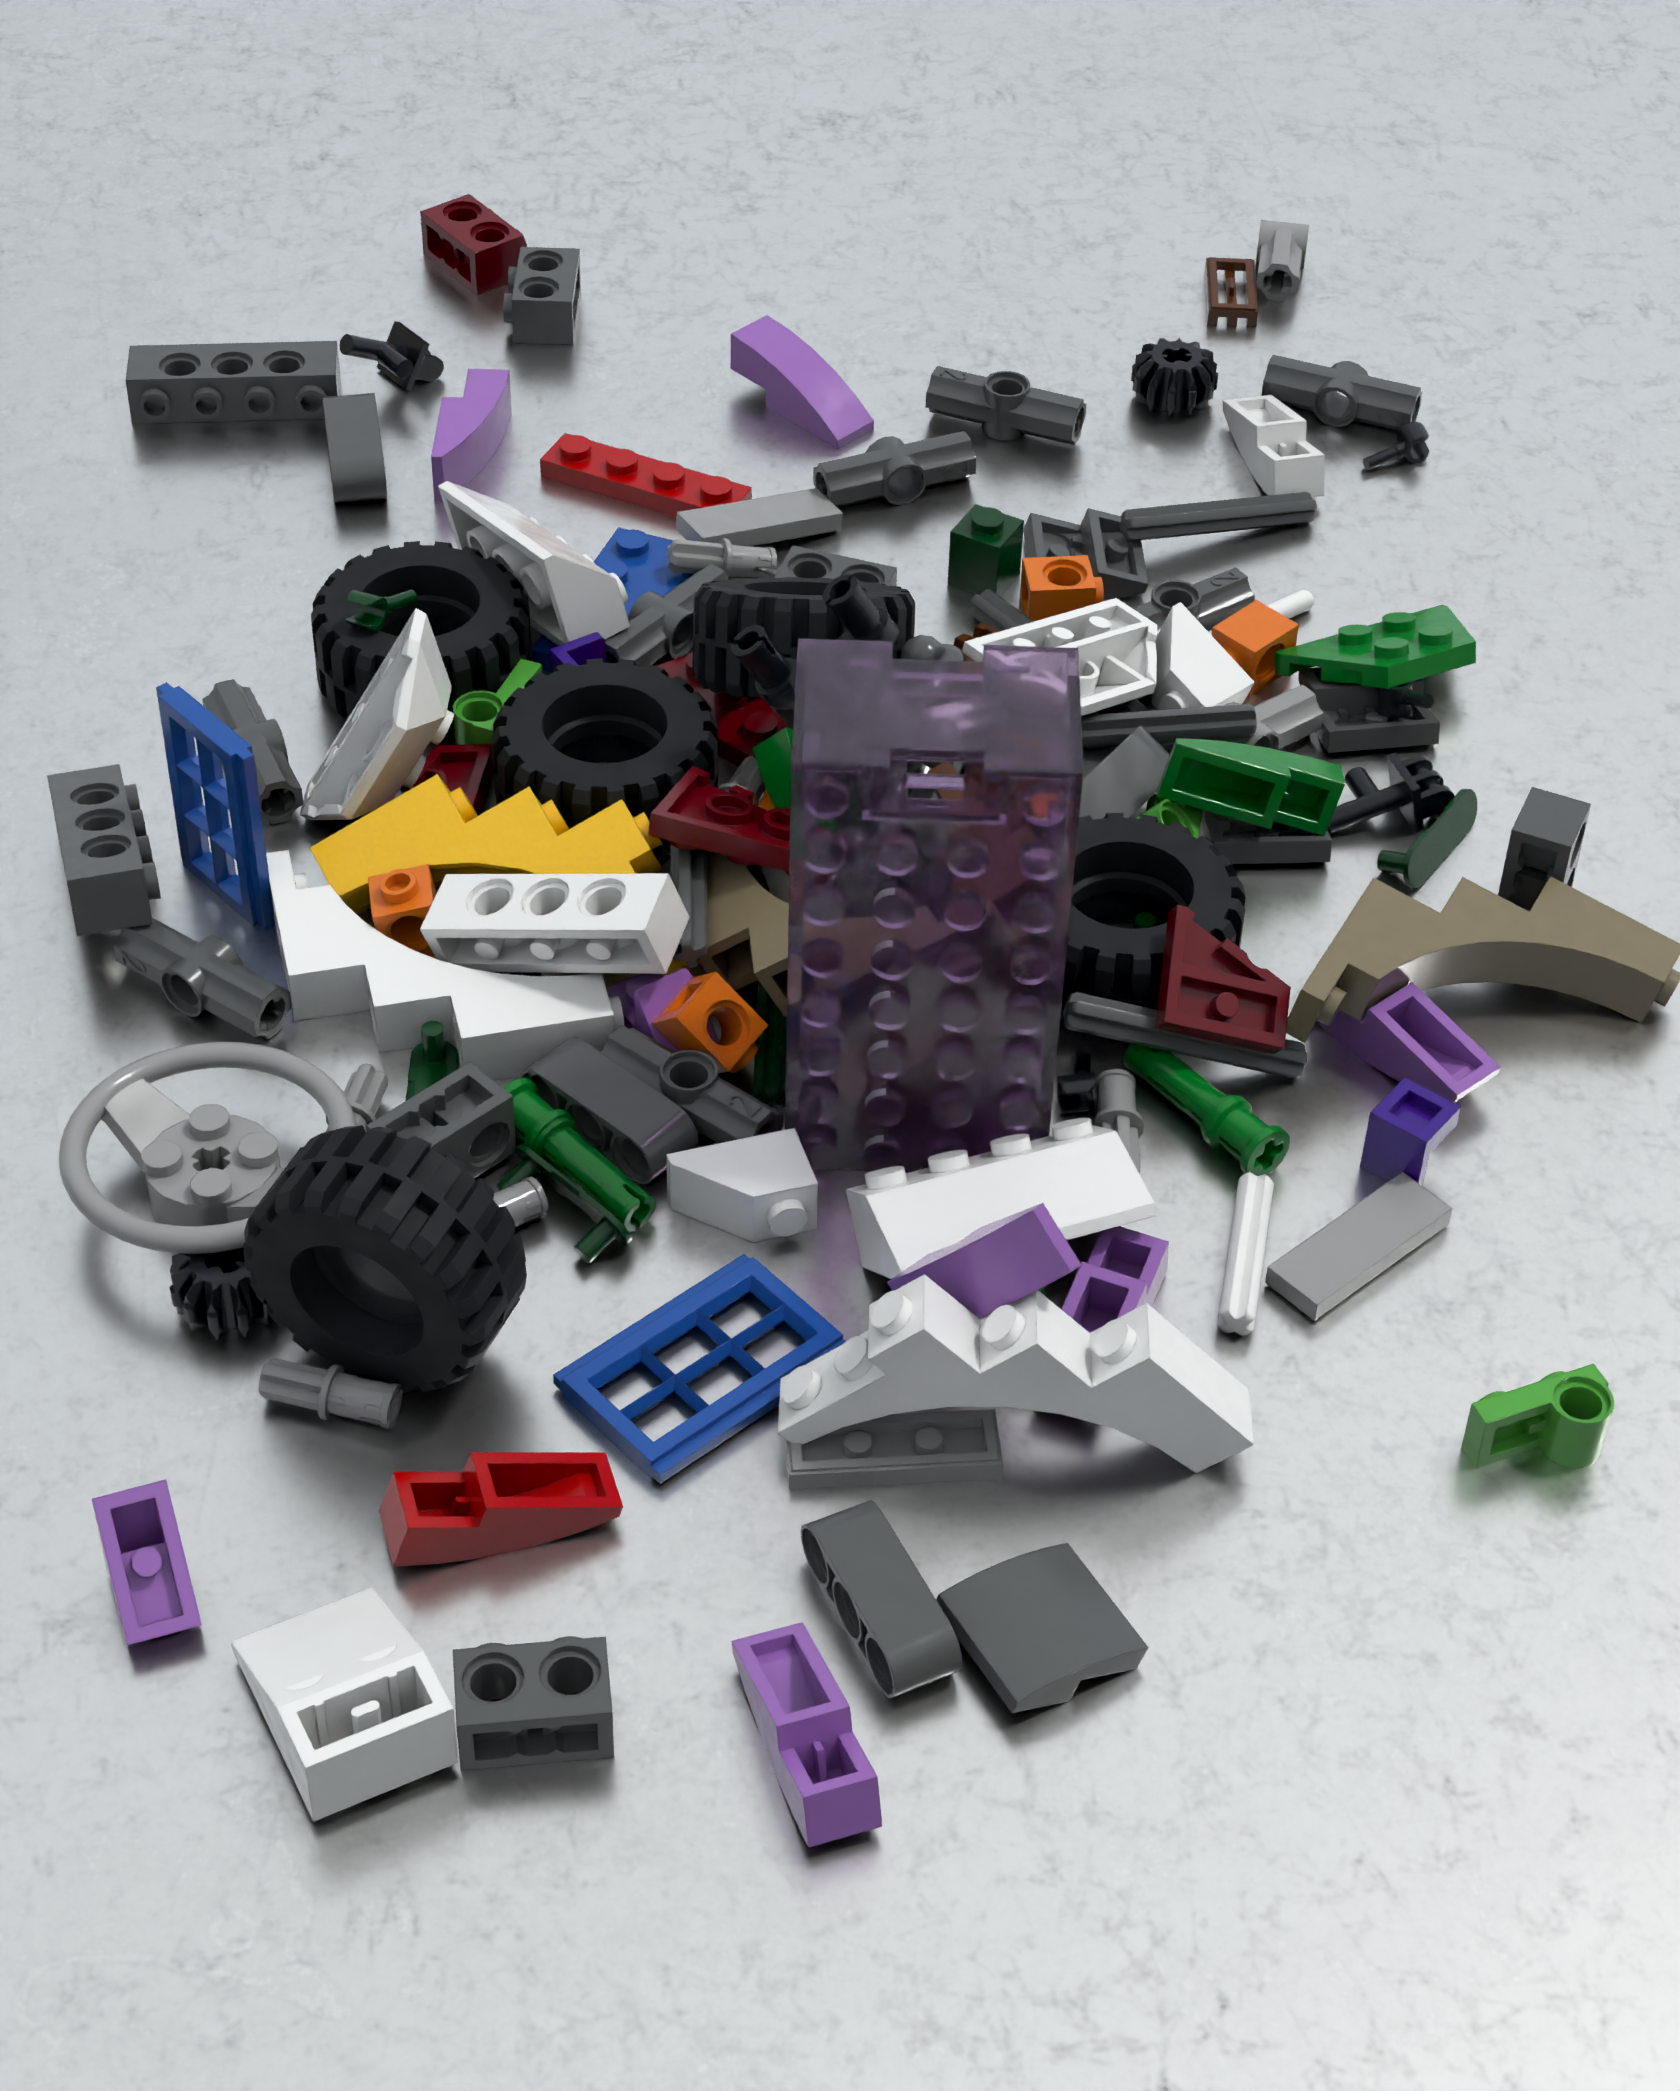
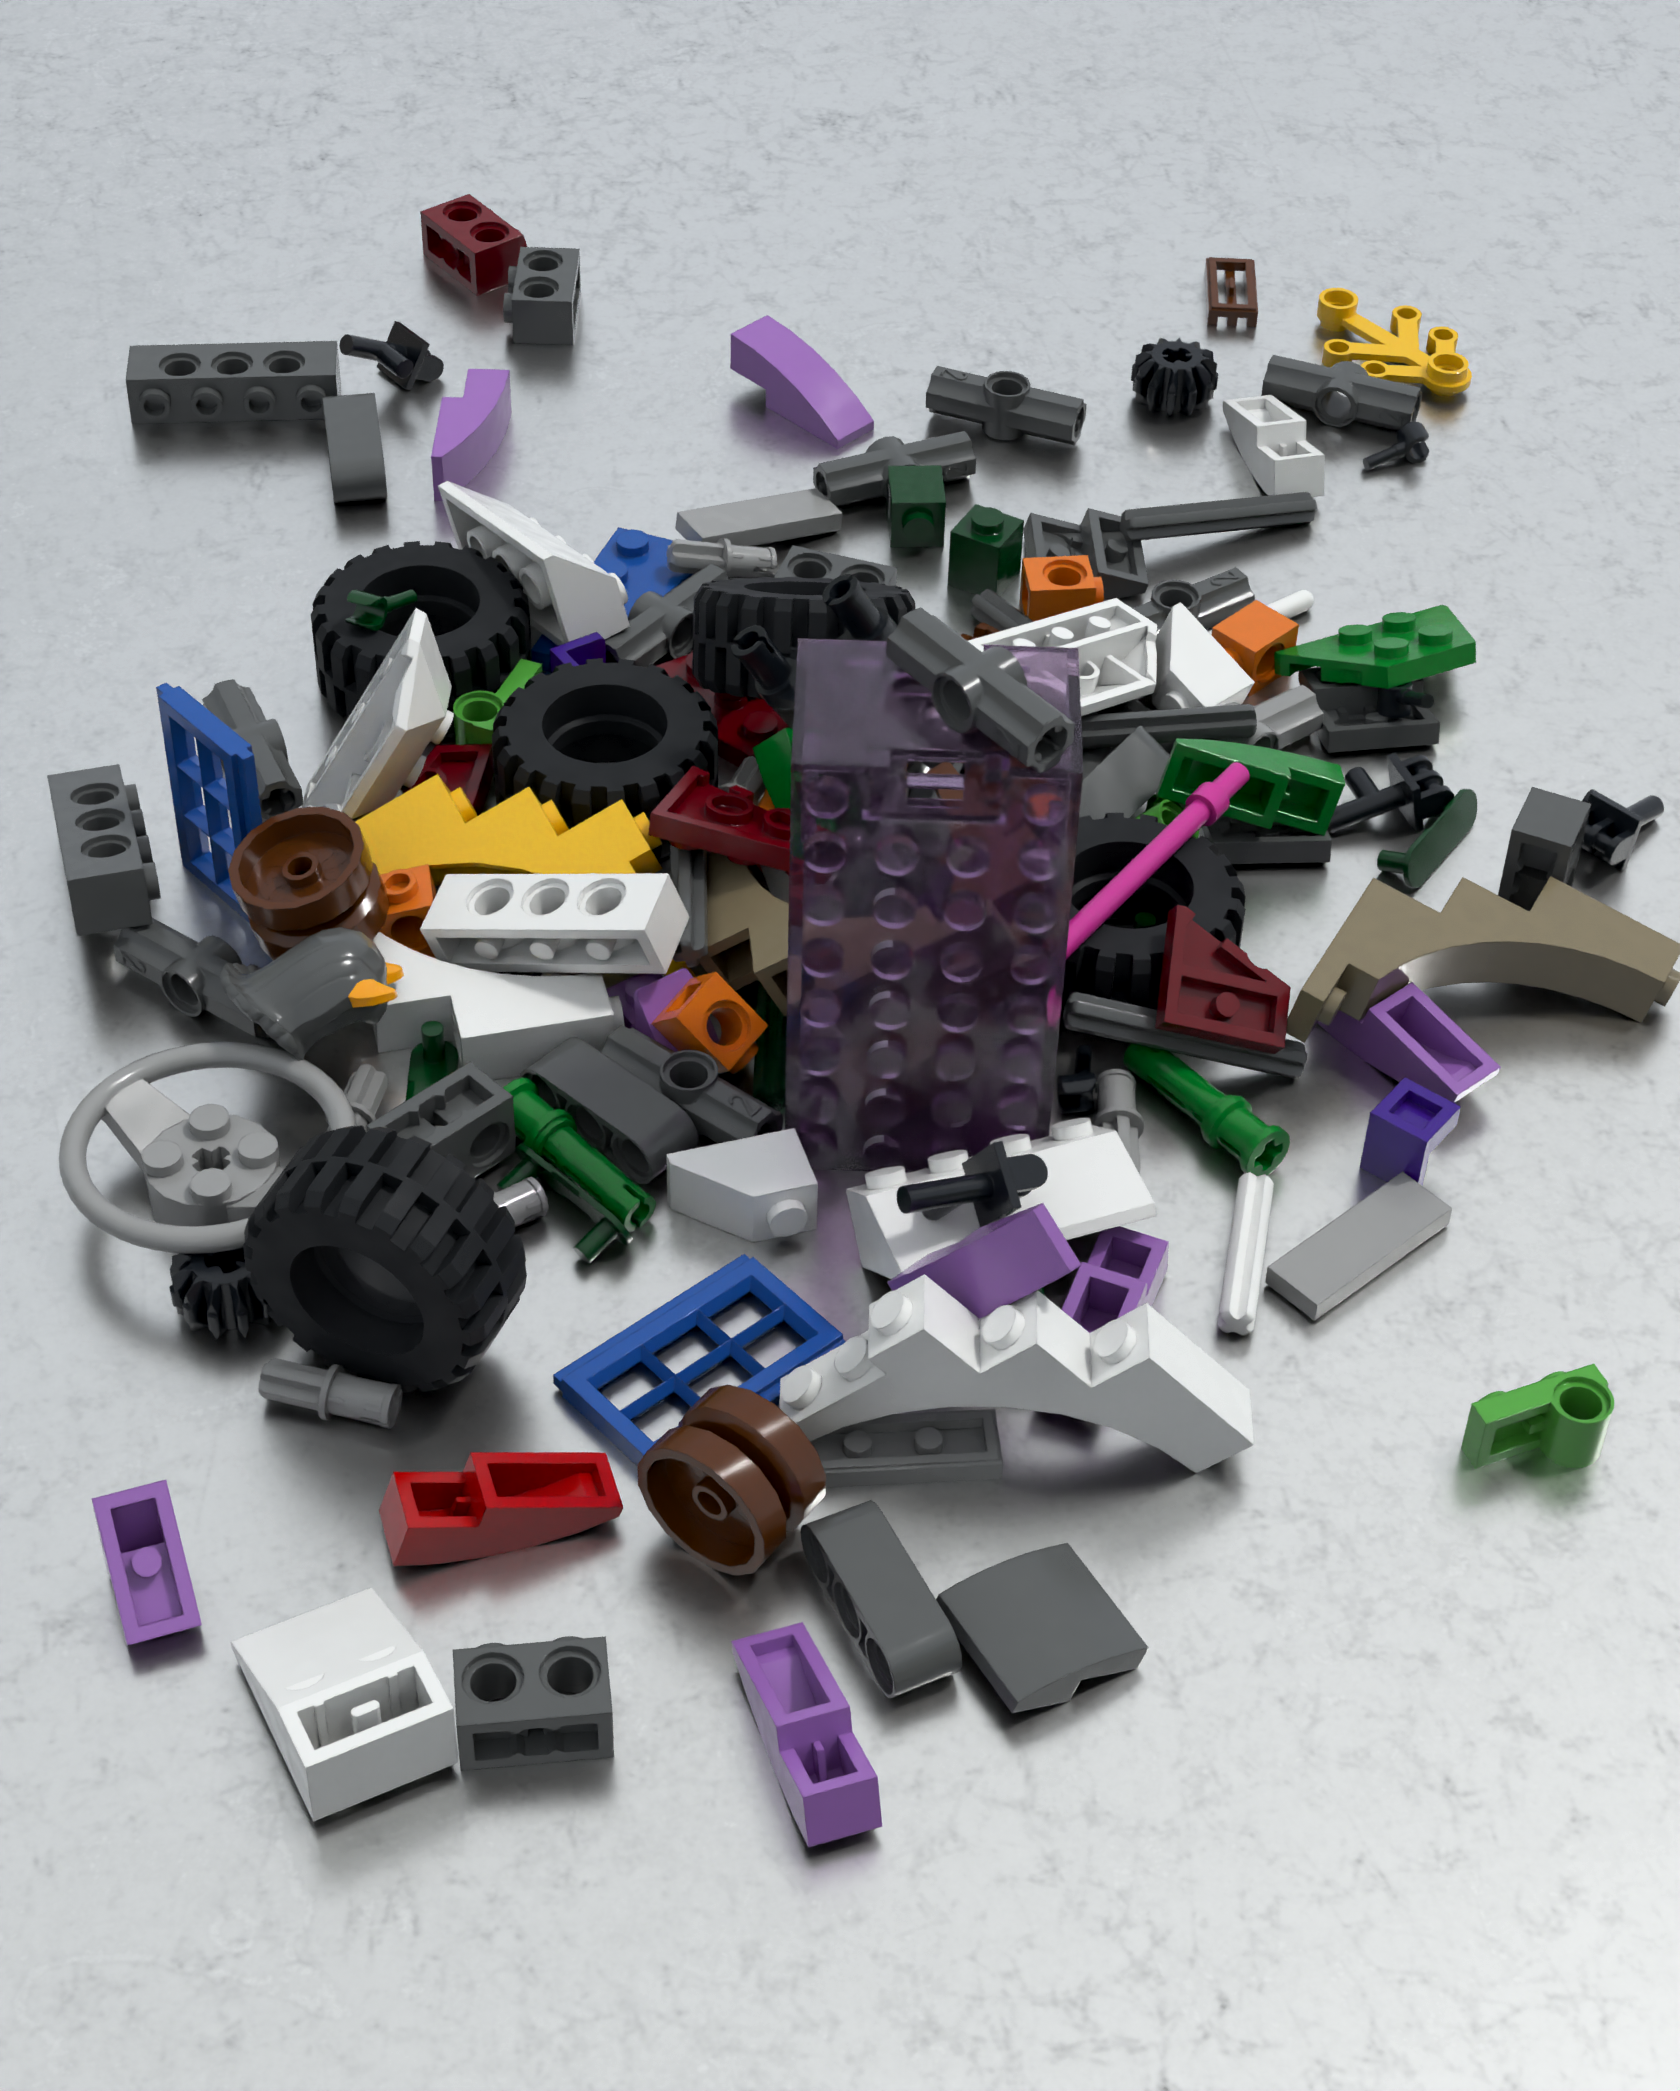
red plate [540,433,752,517] -> none
light grey piece [1256,220,1309,301] -> none
none -> dark grey hair [220,927,404,1061]
none -> reddish brown wheel [228,807,390,960]
none -> reddish brown wheel [637,1384,826,1576]
none -> dark green brick [886,465,946,547]
none -> dark grey piece [886,607,1075,774]
none -> black arm [897,1141,1048,1227]
none -> dark pink bar [1026,762,1250,981]
none -> yellow plant [1317,288,1472,397]
none -> black arm [1581,789,1664,871]

